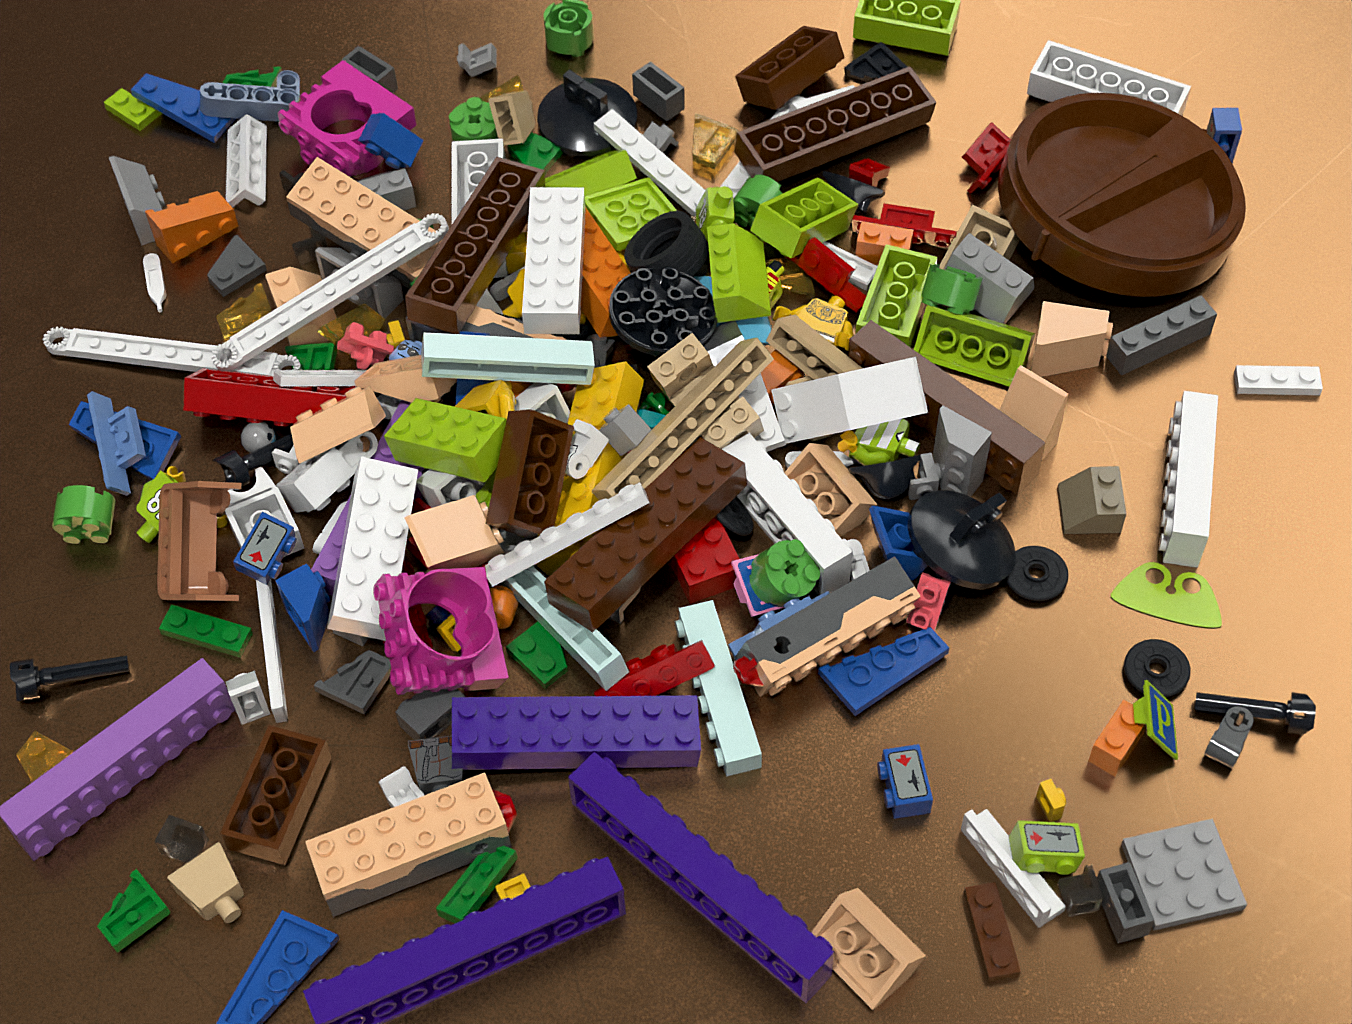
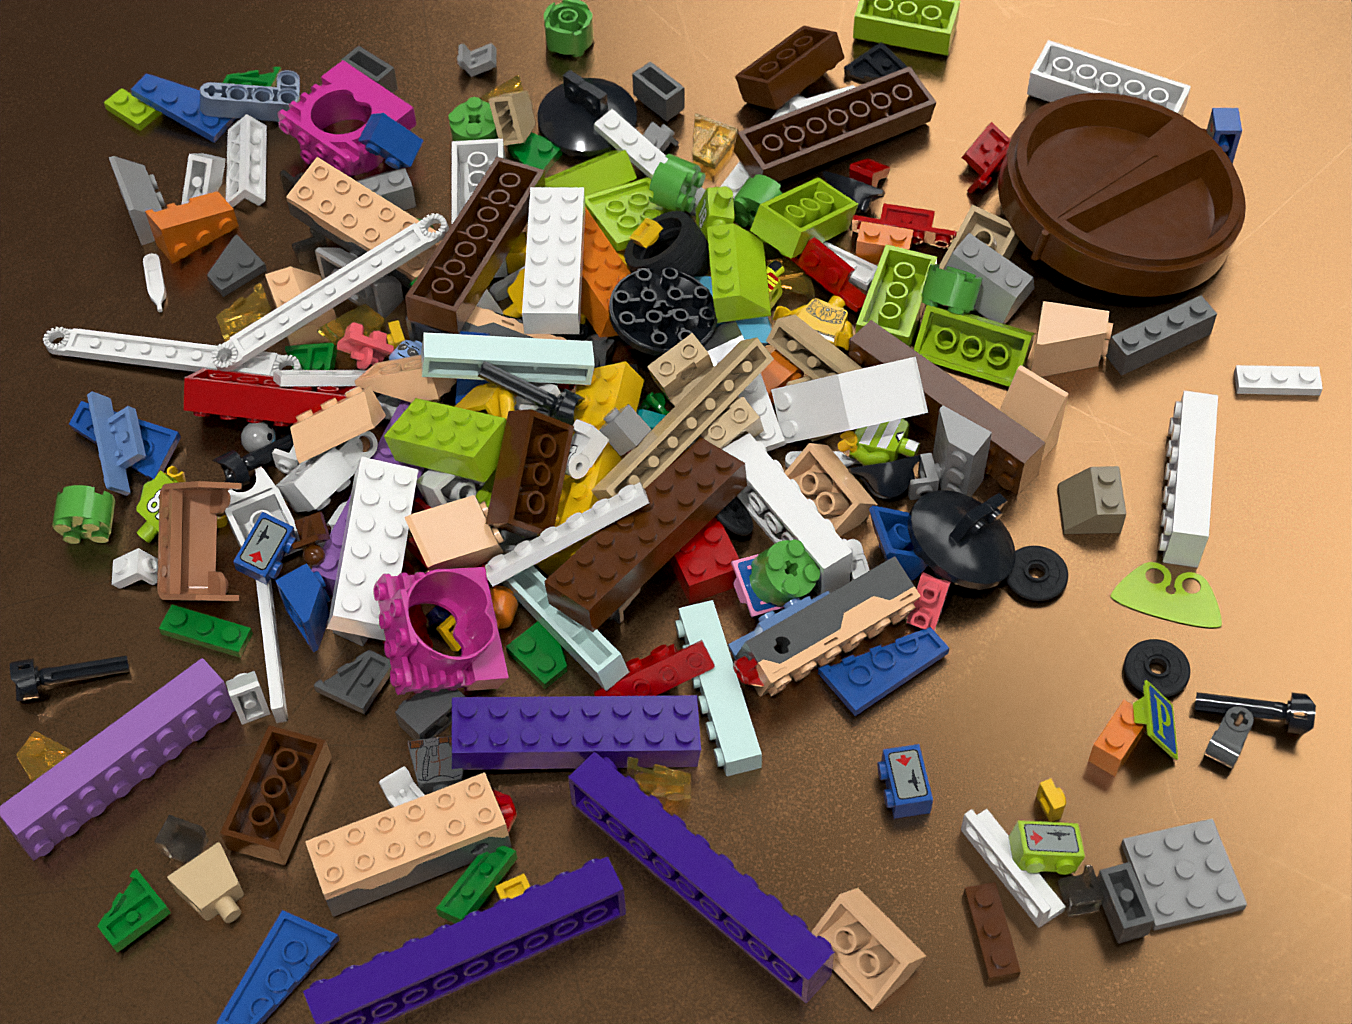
none -> white bracket [112,548,158,589]
none -> white slope [182,153,226,204]
none -> reddish brown piece [292,512,331,566]
none -> black piece [478,361,585,426]
none -> clear yellow wing [627,757,692,801]
none -> yellow plate [629,218,663,248]
none -> bright green brick [649,154,705,213]

